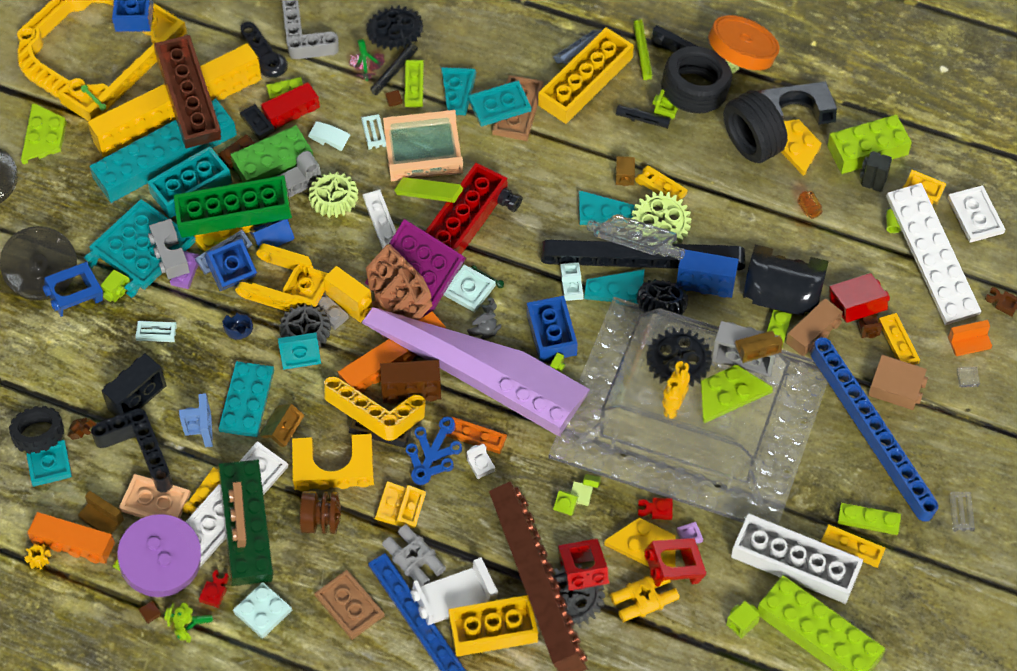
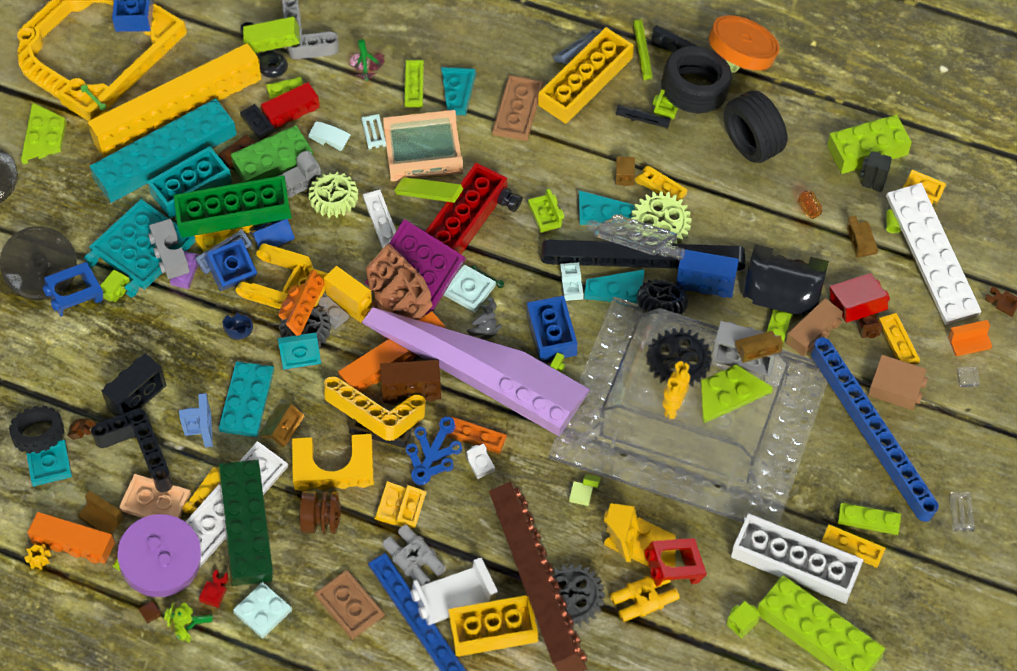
light aqua tile [136,321,177,342] -> none
copper brick [154,35,221,149] -> none
medium nougat plate [229,482,246,548] -> none
black gear [366,5,423,51] -> none
black piece [370,44,418,95] -> none
reddish brown piece [385,90,402,107] -> none
teal plate [468,80,531,127] -> none
lime plate [553,490,579,516] -> none
red panel [558,538,609,591] -> none
red plate [638,498,673,520] -> none
lavender tile [677,522,703,544] -> none
black arch [759,81,837,125] -> none
yellow wing [781,119,822,176] -> none
white plate [947,185,1005,243] -> none
none -> lime brick [243,17,300,53]
none -> orange bracket [278,270,324,336]
none -> lime bracket [528,188,564,233]
none -> yellow slope [604,503,640,562]
none -> pearl gold panel [847,216,878,257]

